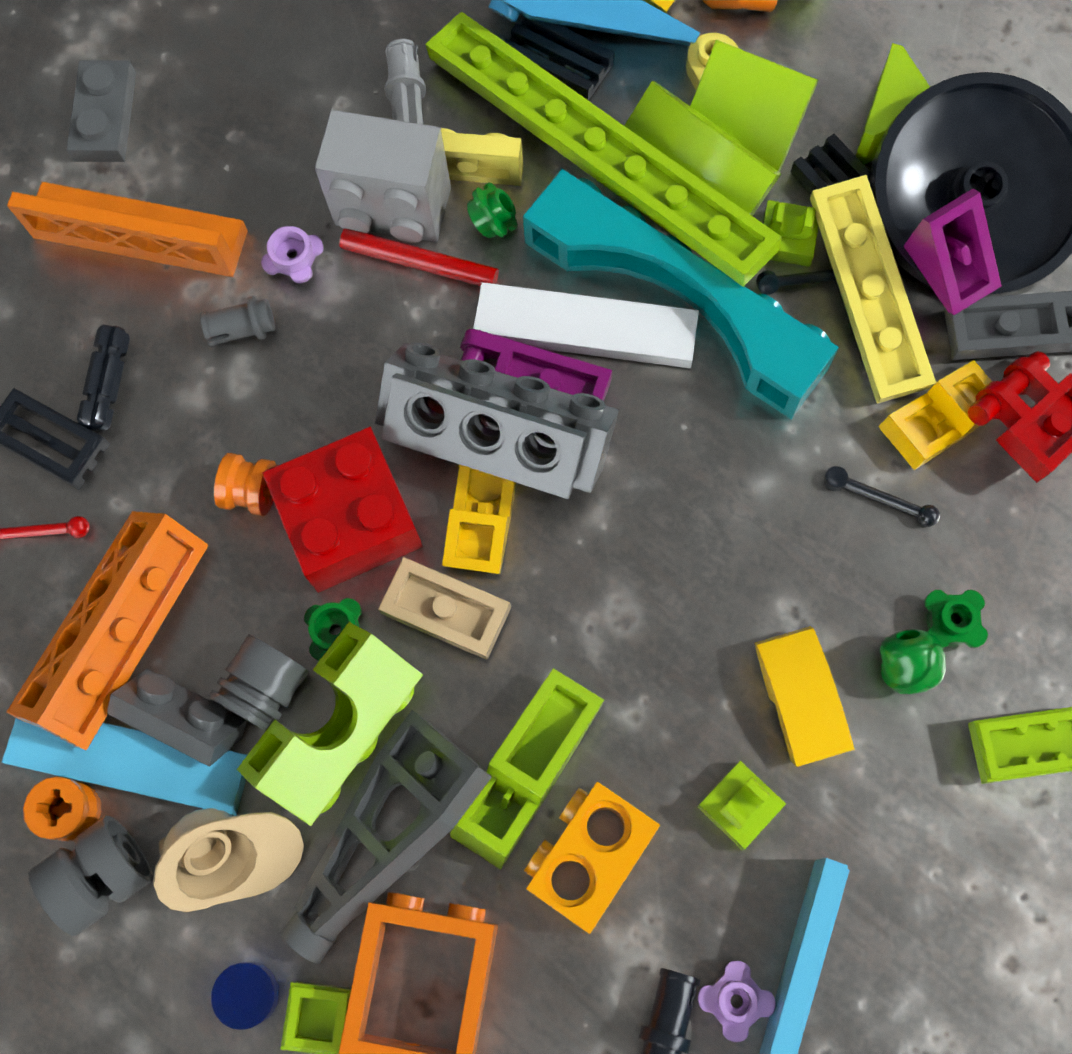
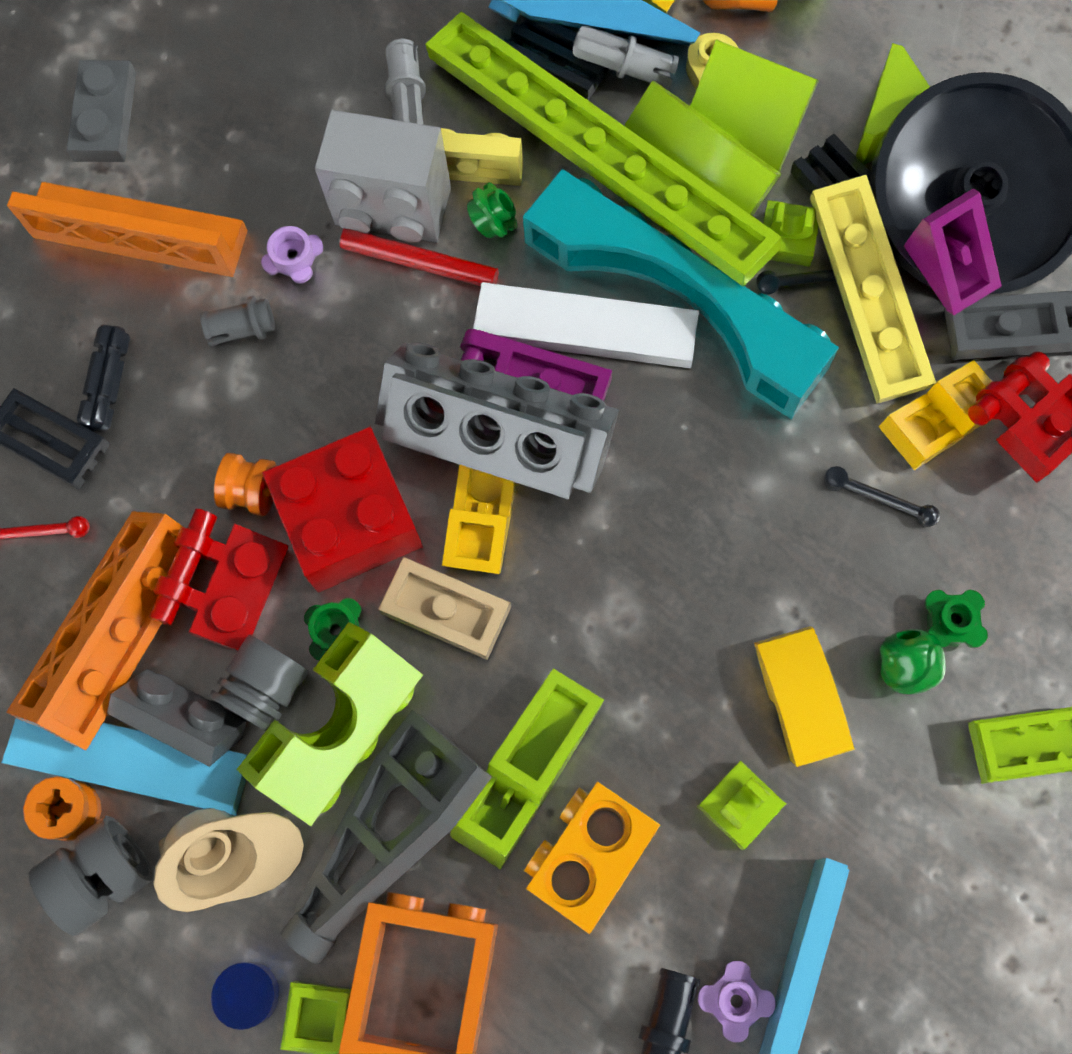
none -> red plate [149,508,289,652]
none -> light grey axle [572,25,679,90]

